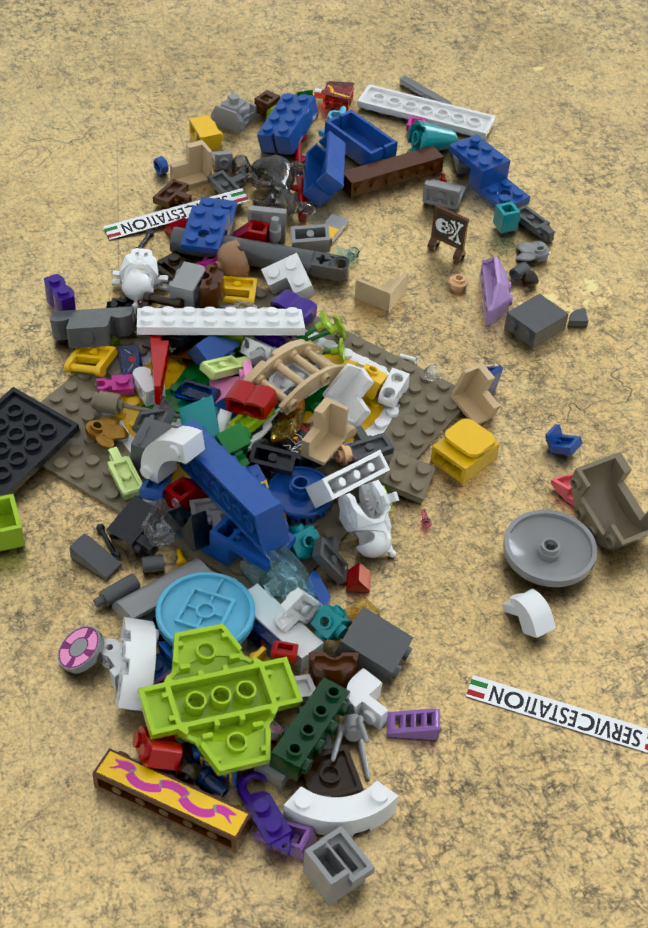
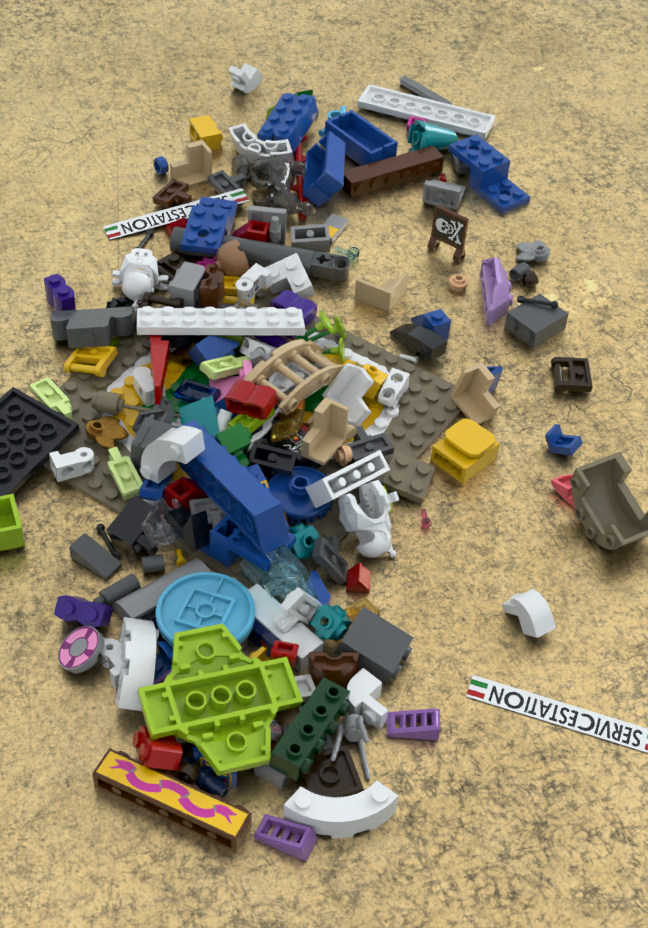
dark pink plate [96,374,134,396] -> none
clear blue tile [118,344,143,379] -> none
light grey brick [211,93,257,133] -> none
light grey bracket [212,150,233,170] -> none
dark purple plate [237,772,294,856] -> none
reddish brown brick [254,90,280,115] -> none
light grey plate [303,826,375,906] -> none
clear red torso [314,81,354,112] -> none
clear hinge [424,363,441,381] -> none
teal brick [493,202,520,233] -> none
light grey dish [503,510,597,587] -> none
dark grey hinge [518,205,555,243] -> none
dark grey tile [568,308,588,326] -> none
none -> yellowish green hinge [29,377,73,421]
none -> white leg [49,447,94,482]
none -> dark purple brick [54,596,113,627]
none -> white brick [228,63,263,93]
none -> white brick [229,123,295,169]
none -> white leg [236,263,272,301]
none -> black slope [390,323,447,361]
none -> blue slope [411,309,451,340]
none -> black hinge [517,296,559,308]
none -> dark brown plate [551,357,593,394]

